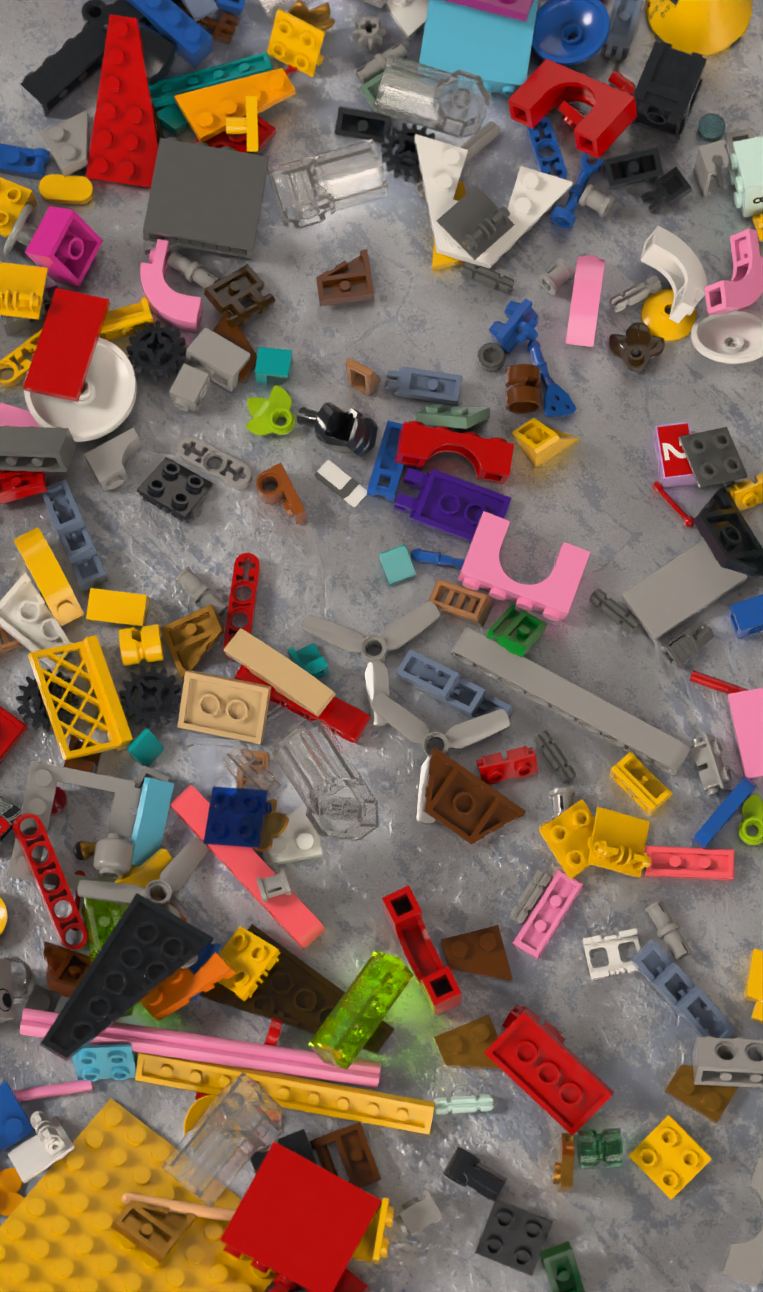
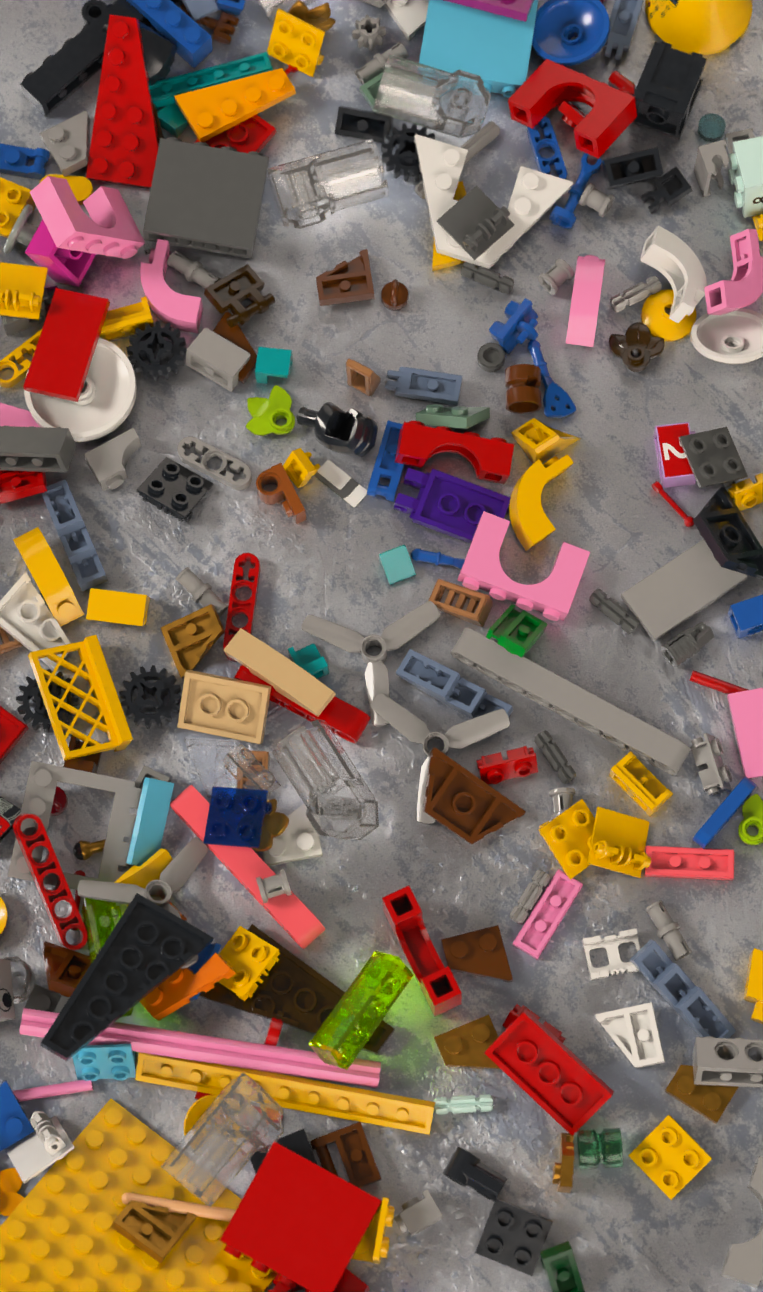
light grey head [93,833,134,879] -> none
yellow wheel [119,624,164,666] -> none
teal slope [127,728,164,767] -> none
light grey brick [169,363,211,412] -> none
yellow tile [226,96,258,153] -> none
none -> bright pink arch [30,176,145,259]
none -> yellow tile [283,448,320,489]
none -> reddish brown tile [381,279,409,310]
none -> yellow arch [509,454,574,551]
none -> white wing [595,1002,665,1068]

